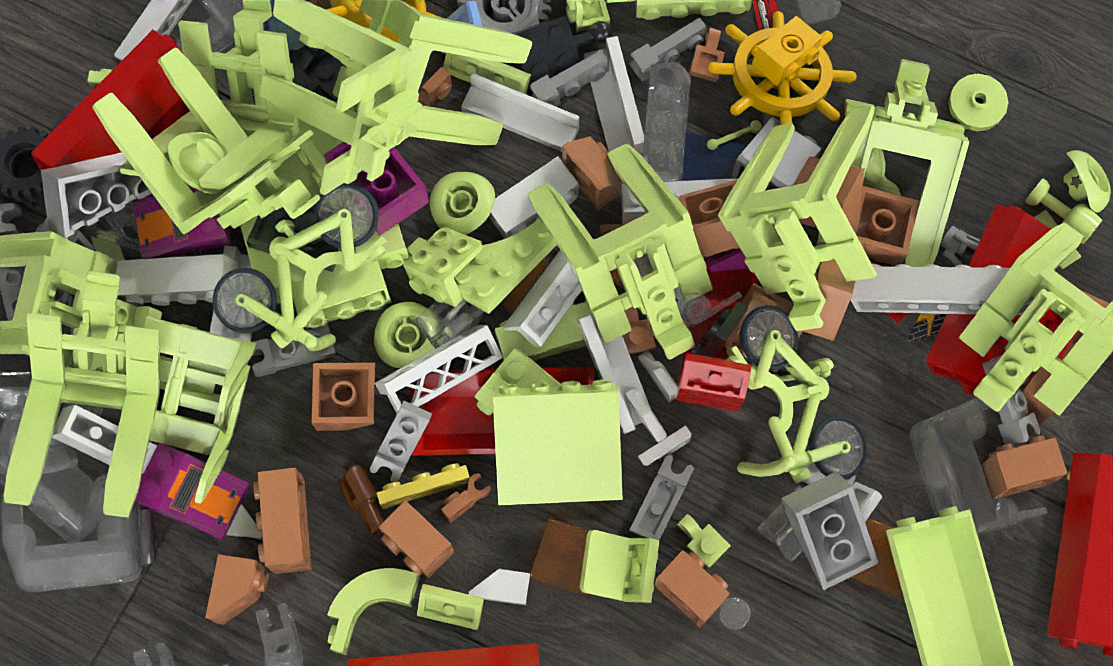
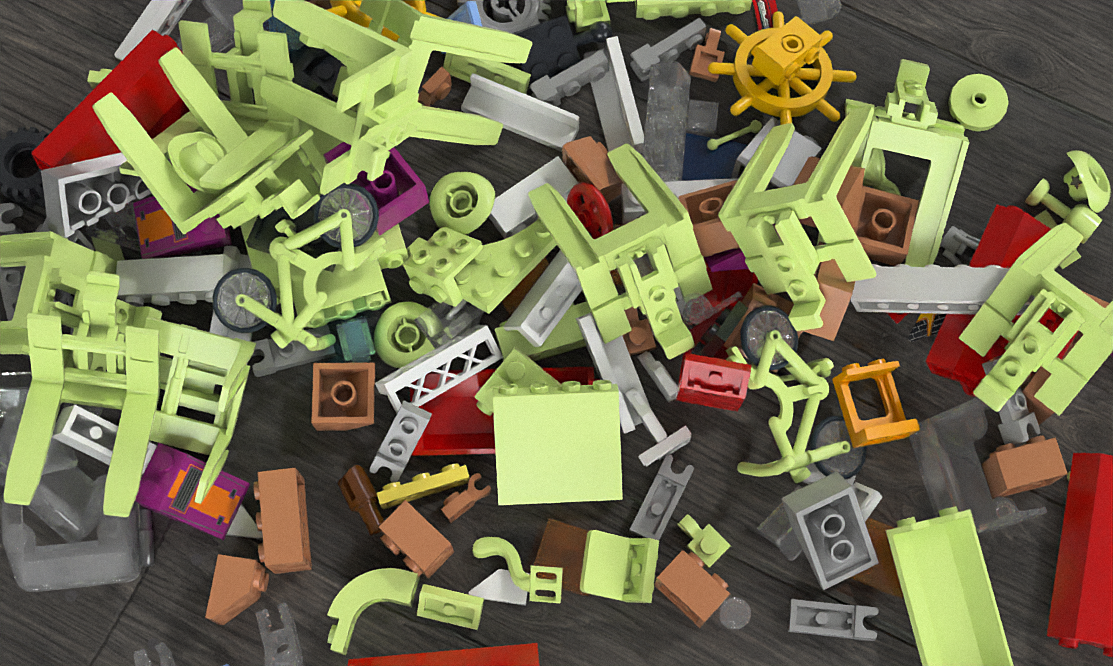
none -> clear light blue slope [336,315,376,363]
none -> yellowish green piece [472,537,563,603]
none -> red plate [567,182,613,239]
none -> clear plate [686,100,719,134]
none -> light grey plate [788,599,879,641]
none -> light orange window [832,359,920,448]

